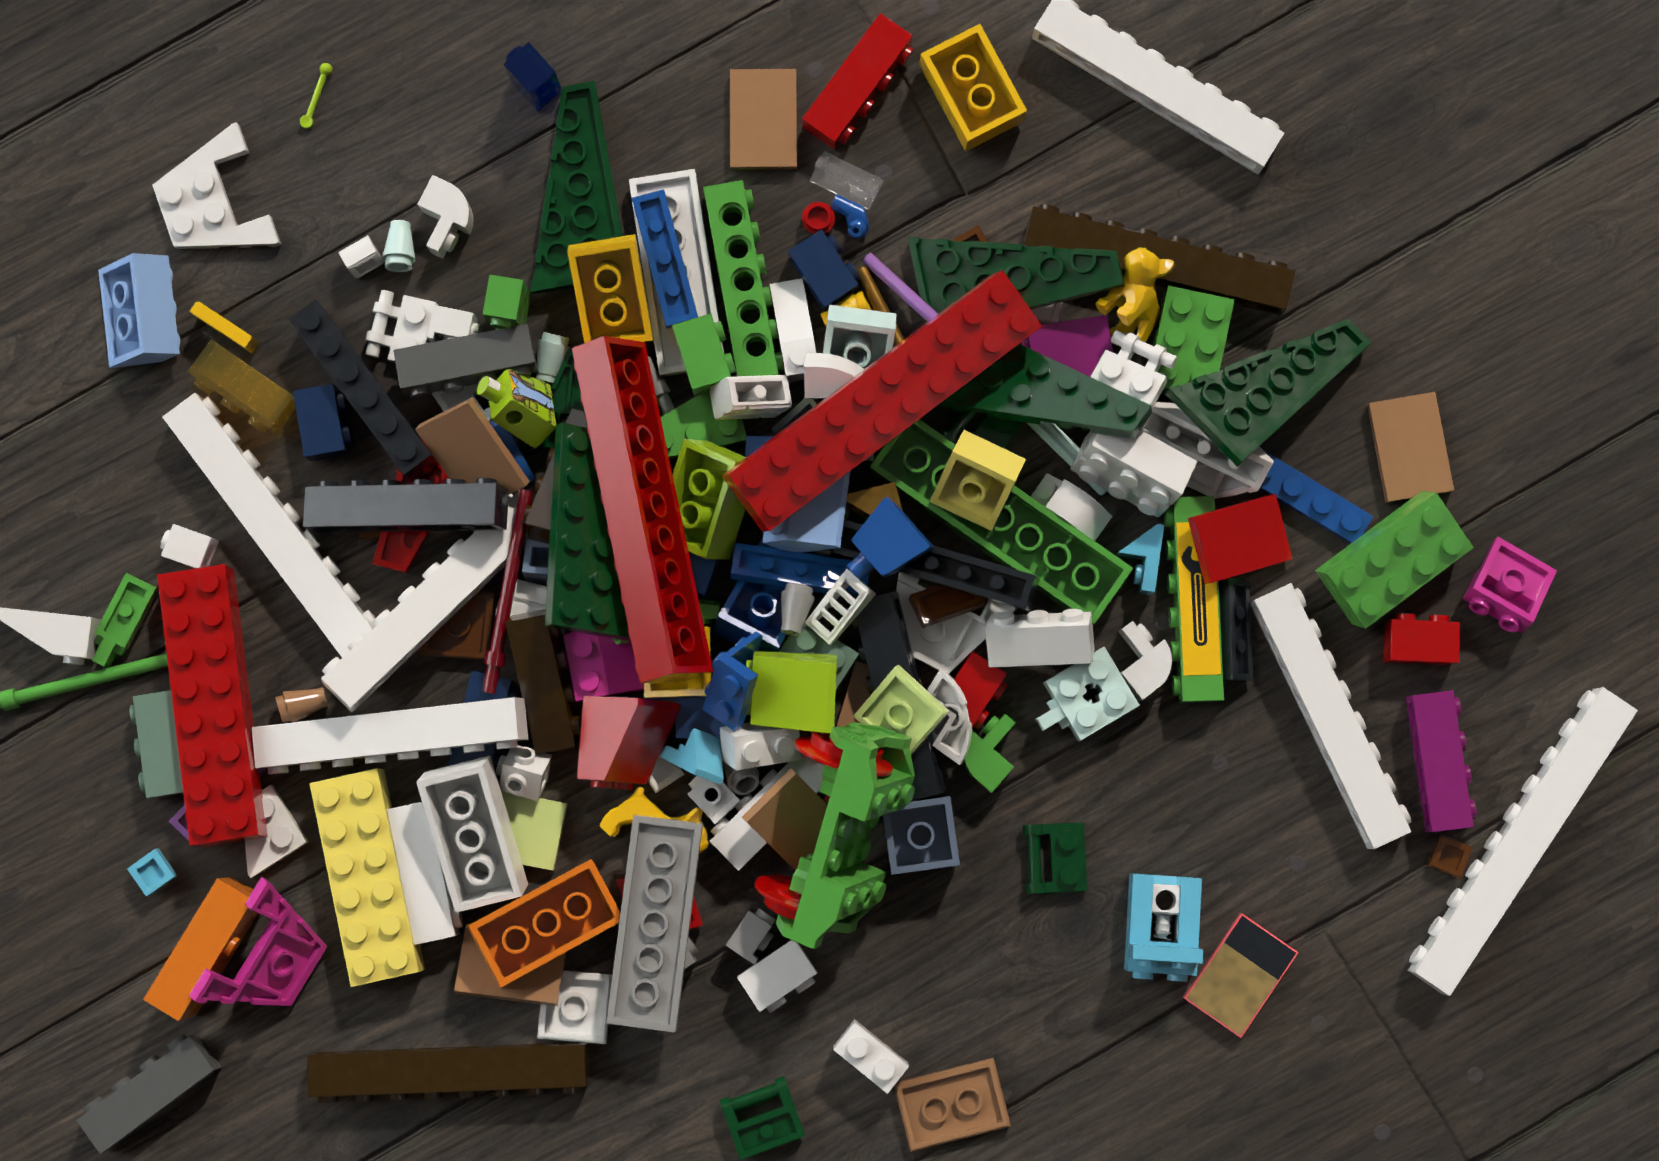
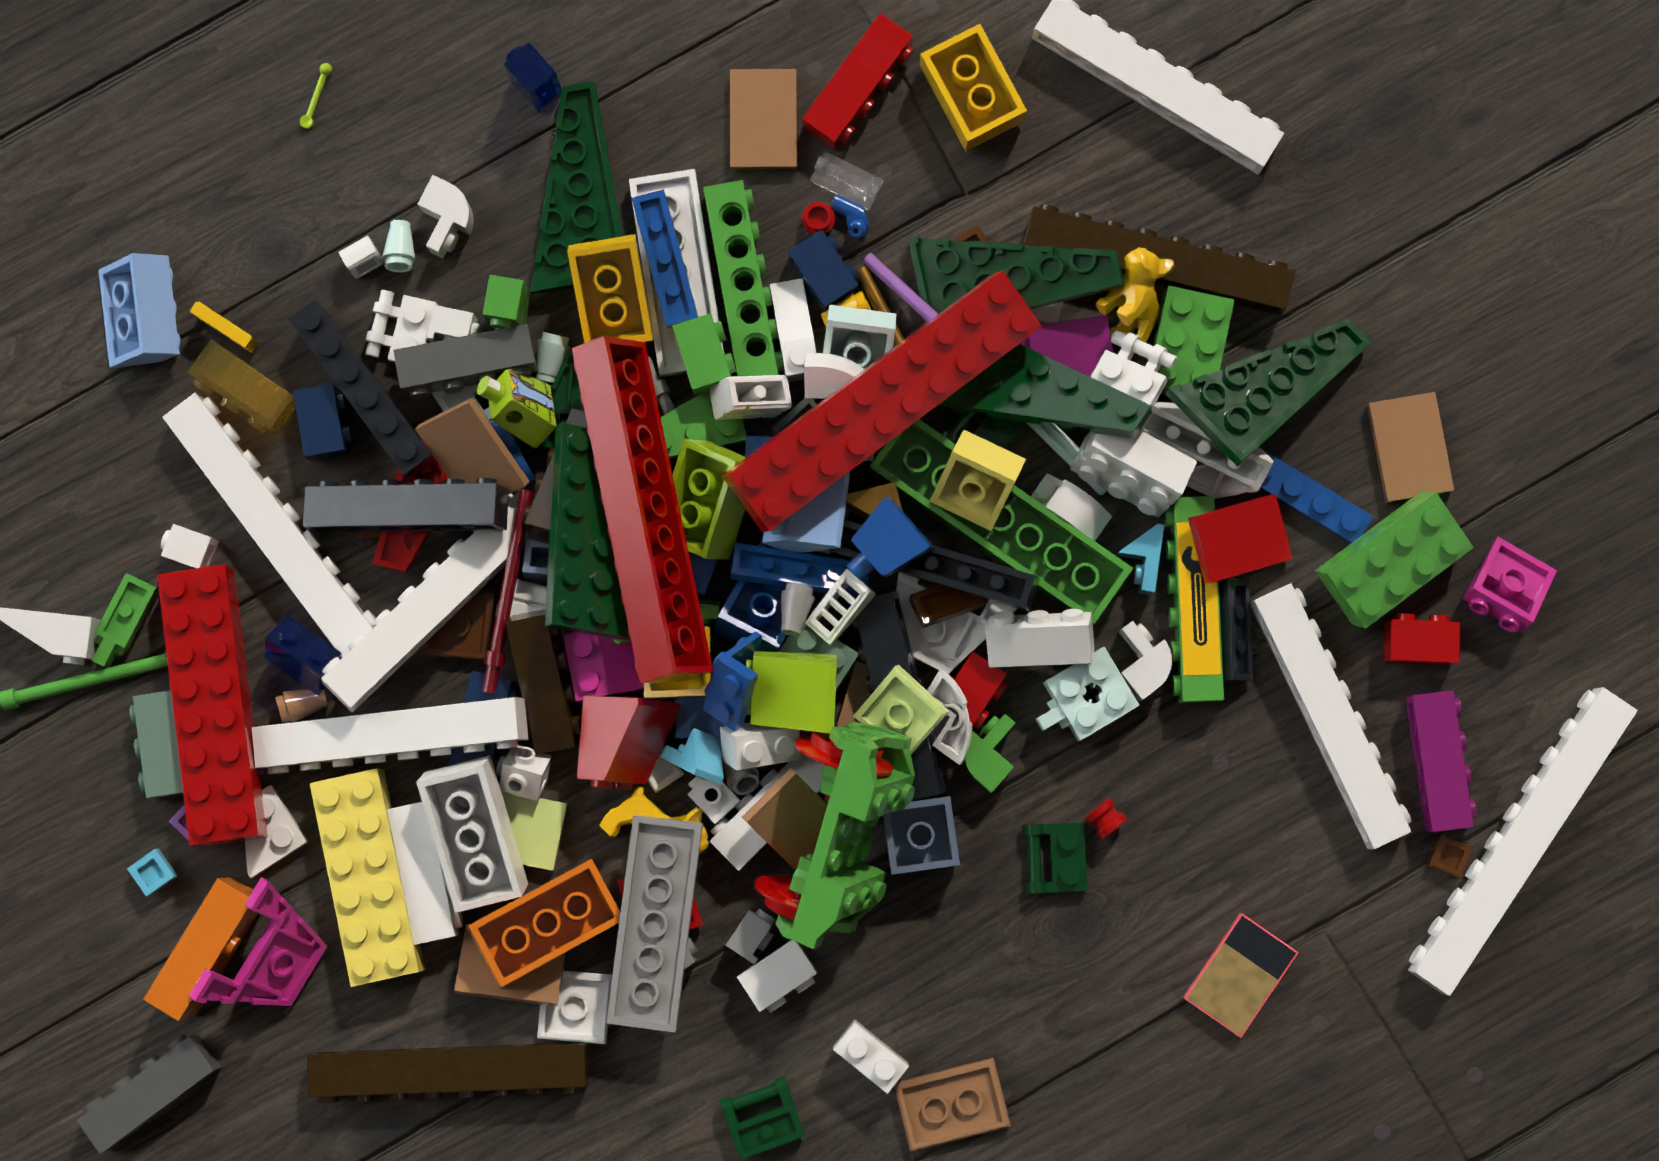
white wing [152,122,281,249] -> none
medium azure brick [1124,873,1203,982] -> none
none -> clear blue brick [265,615,342,696]
none -> red wheel [1084,797,1127,840]

